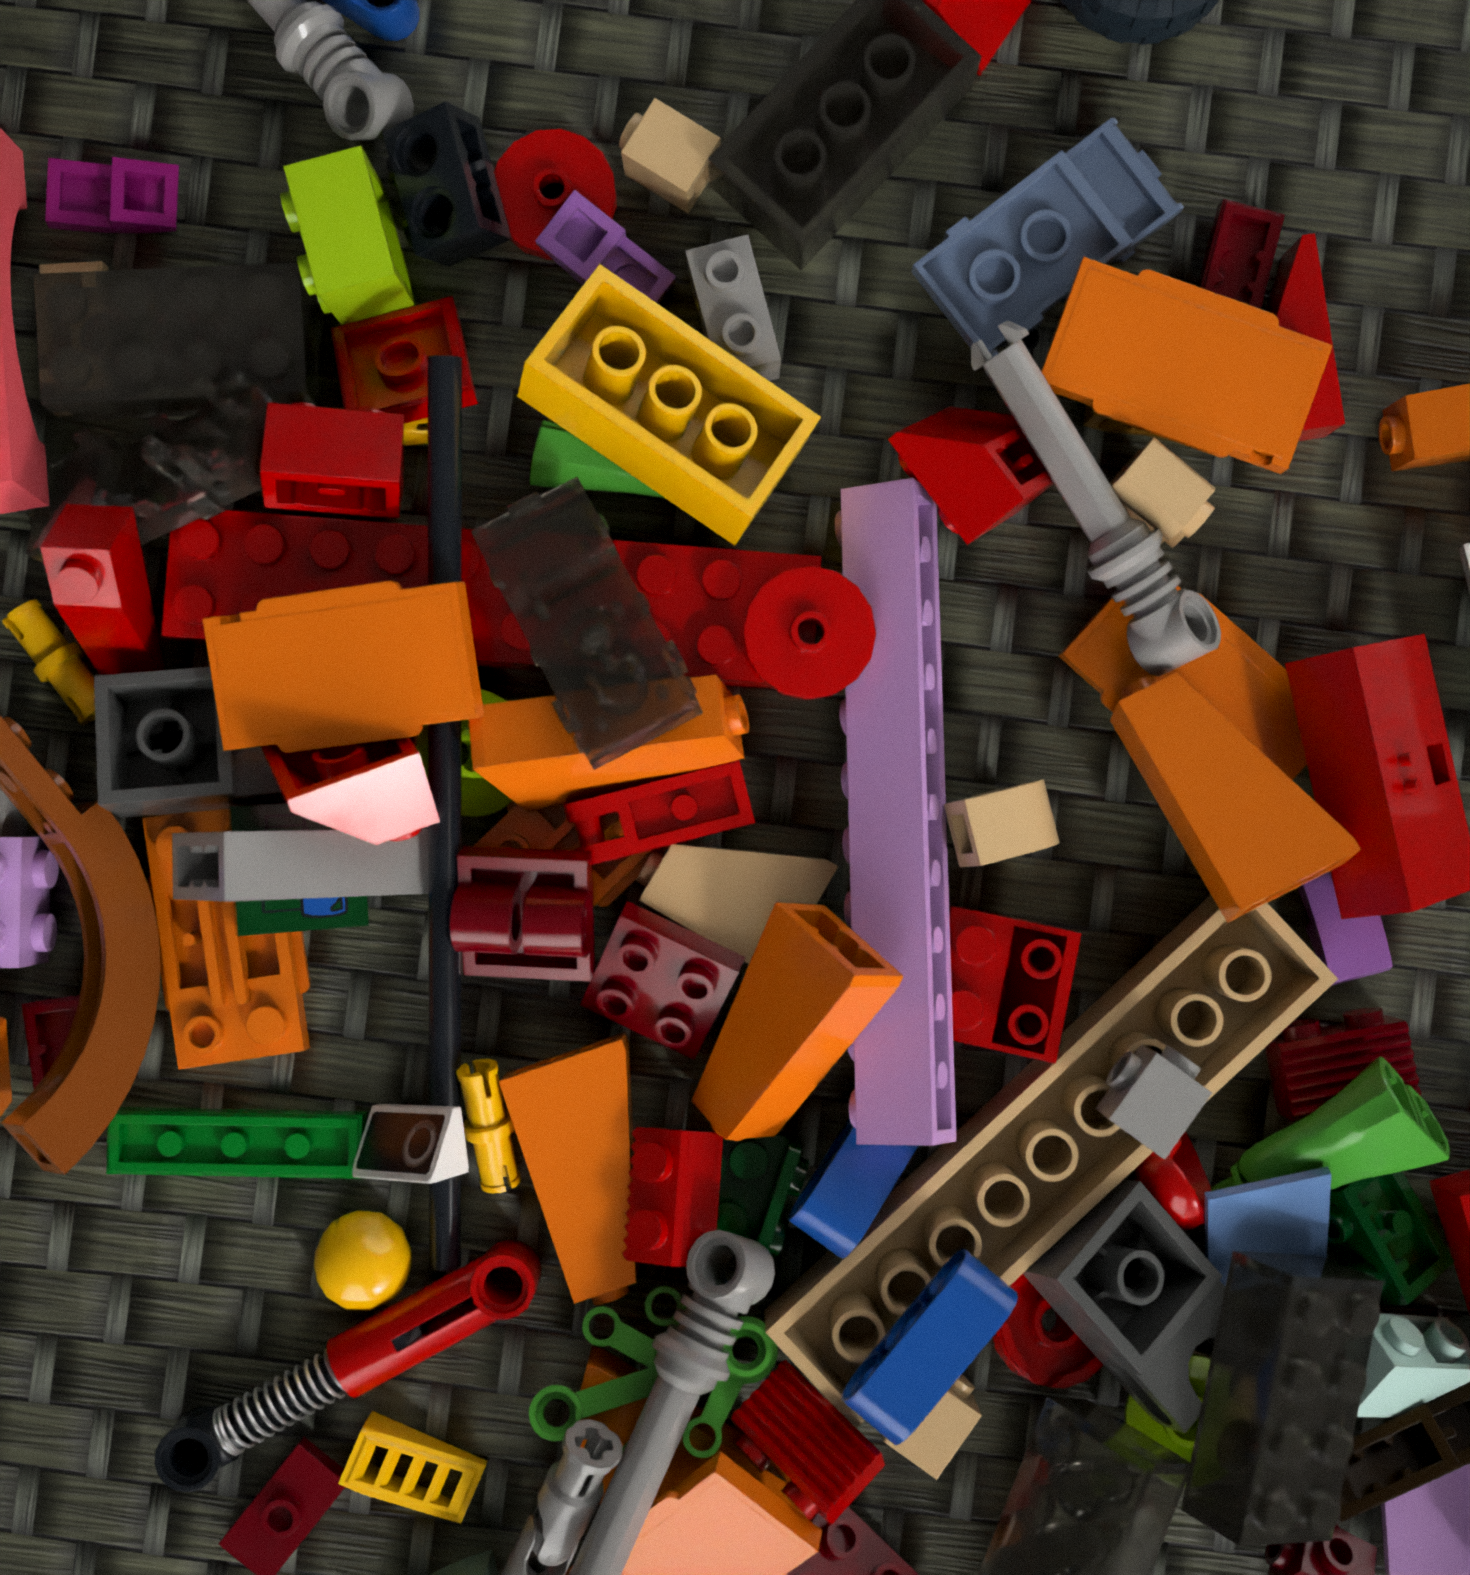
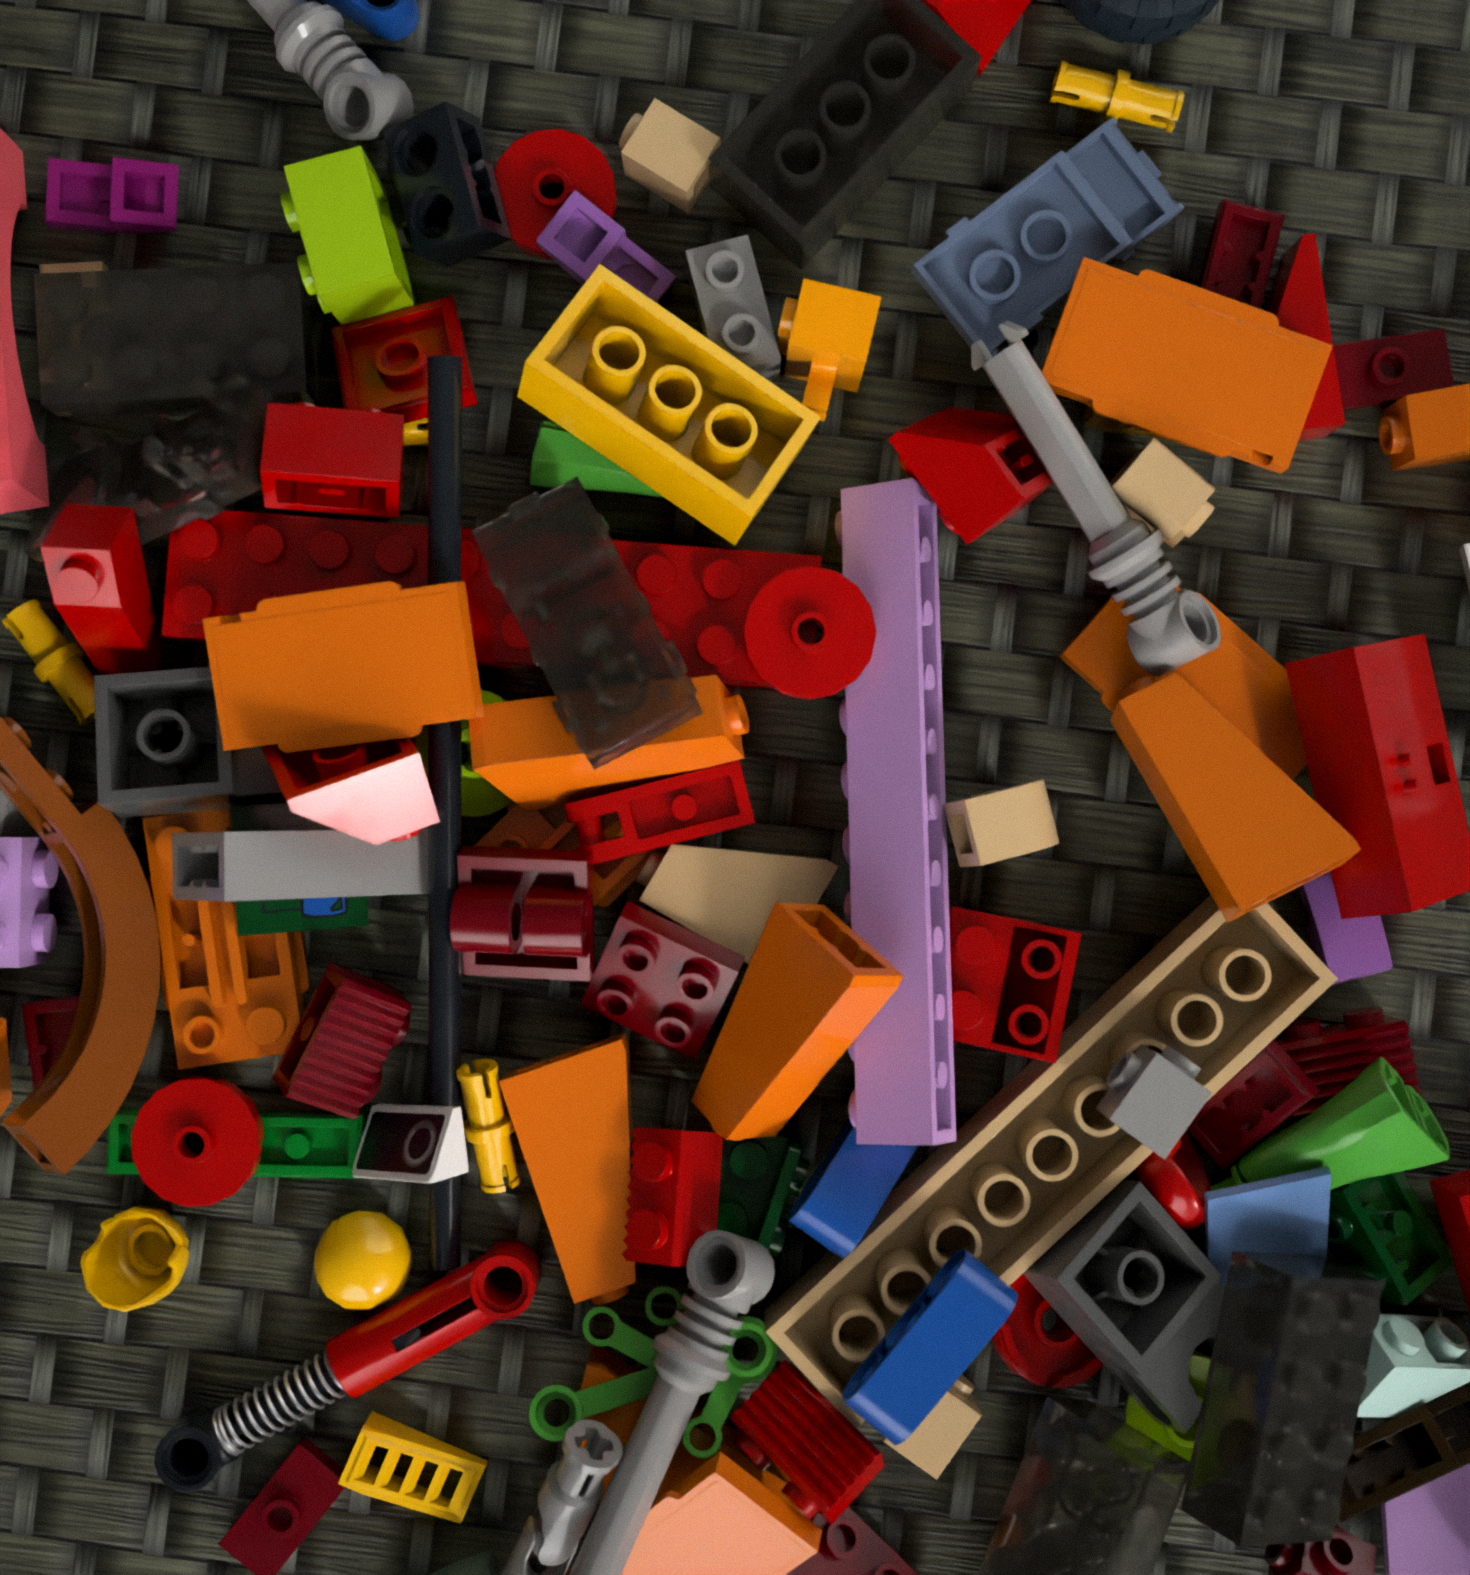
none -> yellow hair [80,1205,190,1312]
none -> red plate [131,1076,264,1207]
none -> dark red brick [272,962,411,1119]
none -> light orange brick [777,278,882,422]
none -> yellow pin [1049,60,1184,133]
none -> dark red plate [1187,1039,1320,1170]
none -> dark red plate [1333,328,1454,411]

